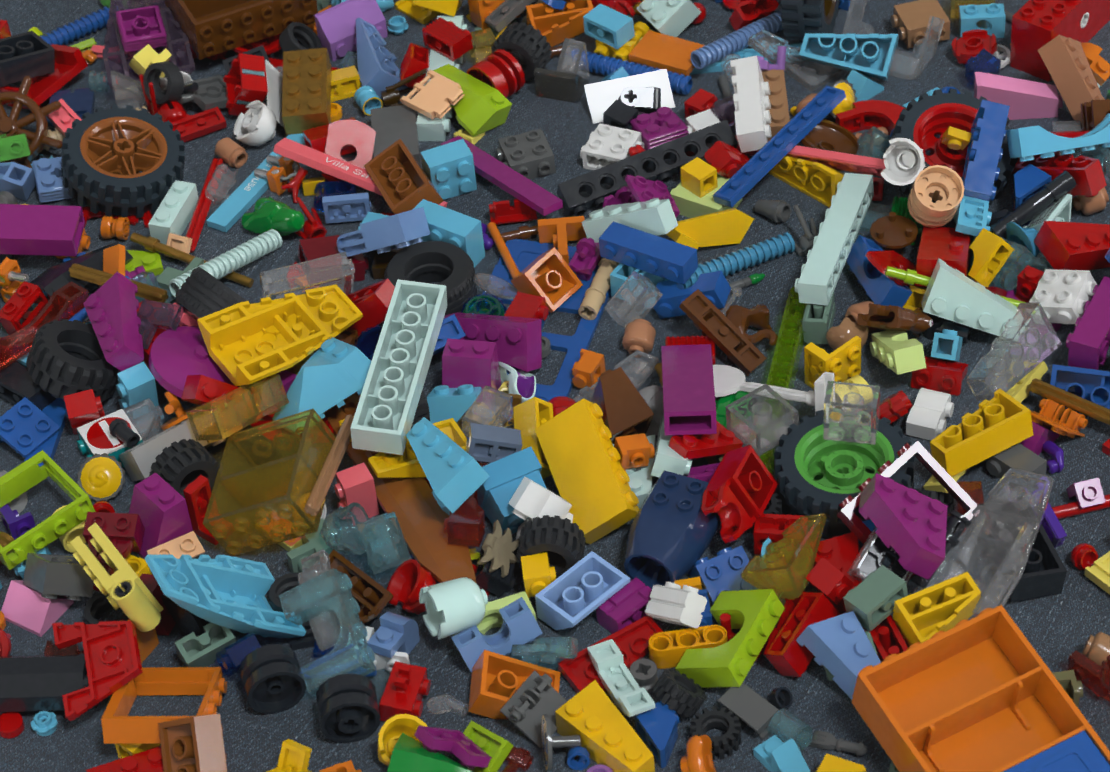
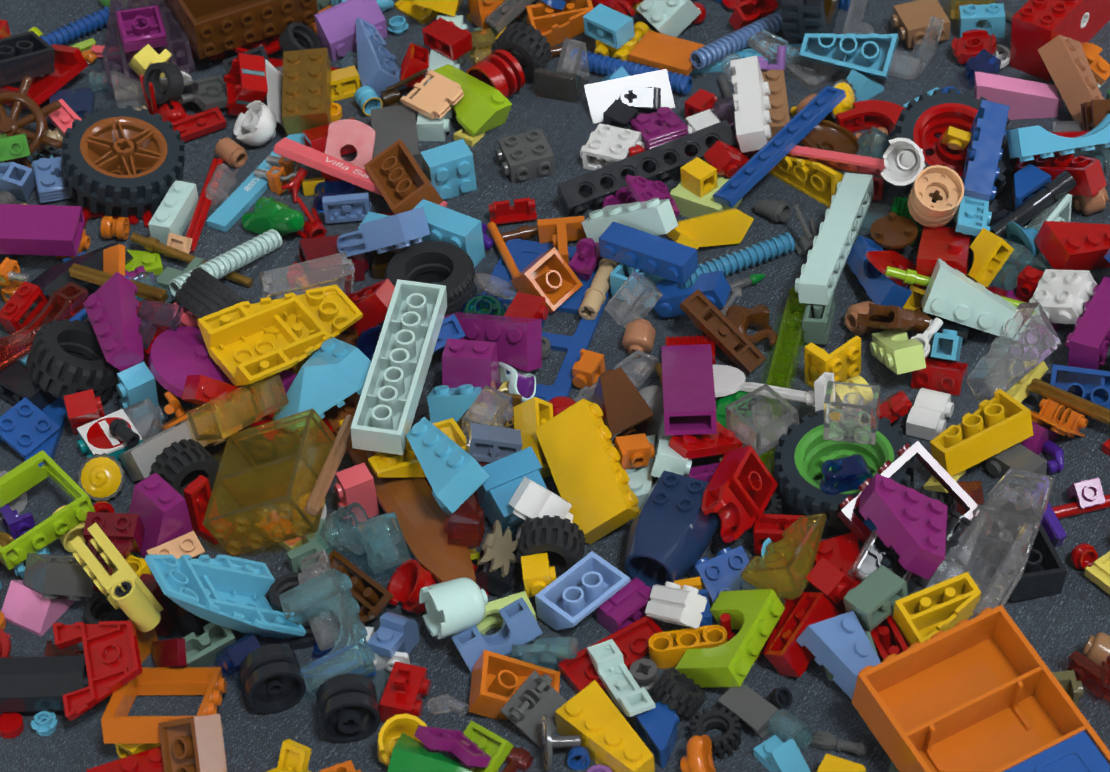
magenta tile [440,136,563,216] -> none
medium nougat hair [826,317,869,350] -> none
none -> dark red slope [152,638,187,667]
none -> clear blue piece [820,454,873,495]
none -> white plate [911,317,943,358]

